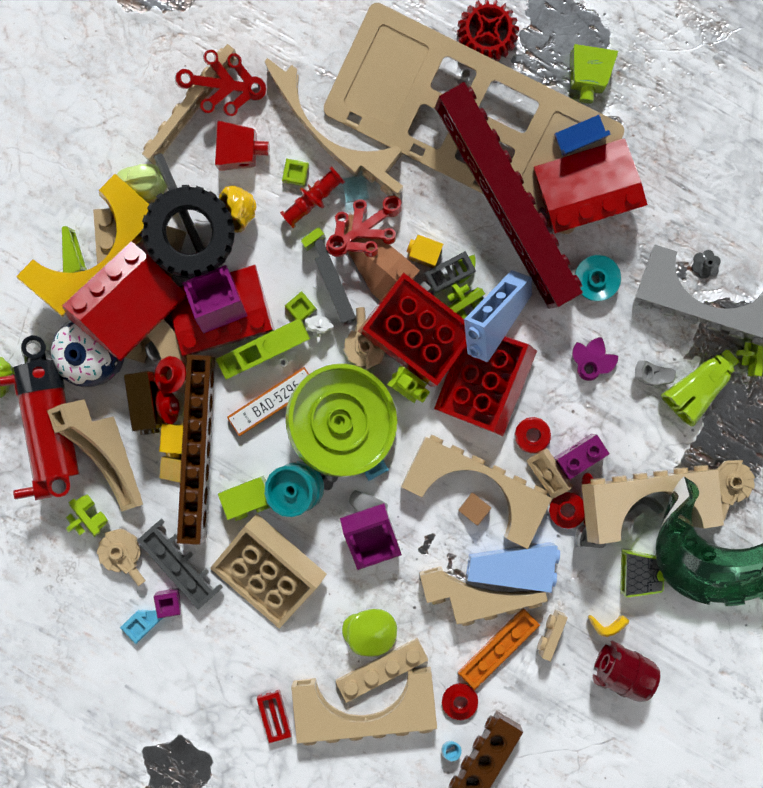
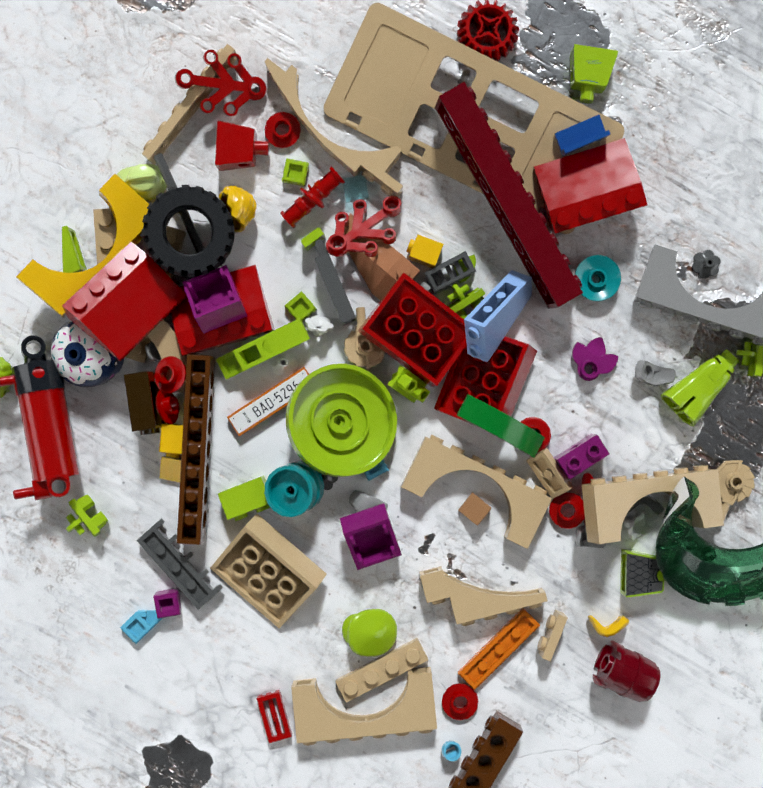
tan arch [48,399,143,511] -> none
tan piece [97,529,146,586] -> none
light blue slope [466,542,560,593] -> none
none -> red piece [264,112,301,148]
none -> green slope [457,394,545,458]

